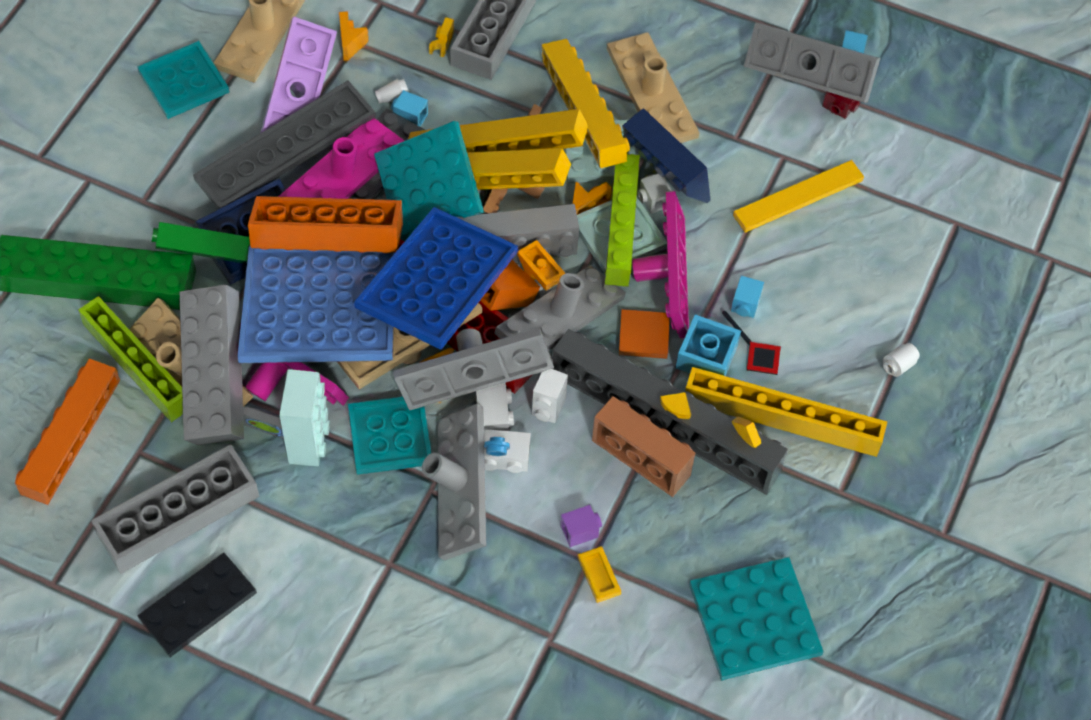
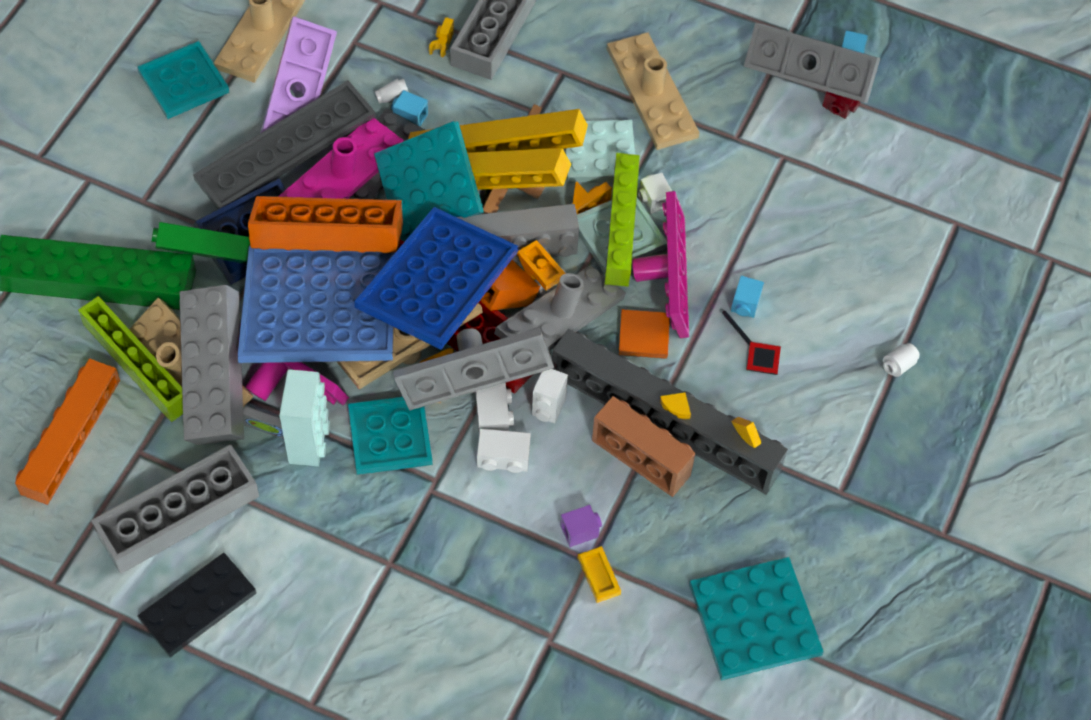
light orange slope [339,11,369,61] -> none
light grey plate [422,404,486,560] -> none
dark azure plate [484,437,510,456] -> none
yellow brick [541,38,630,168] -> none
dark blue slope [622,108,711,203] -> none
medium azure brick [676,315,741,376] -> none
yellow brick [685,367,887,457] -> none
yellow tile [733,160,864,233] -> none

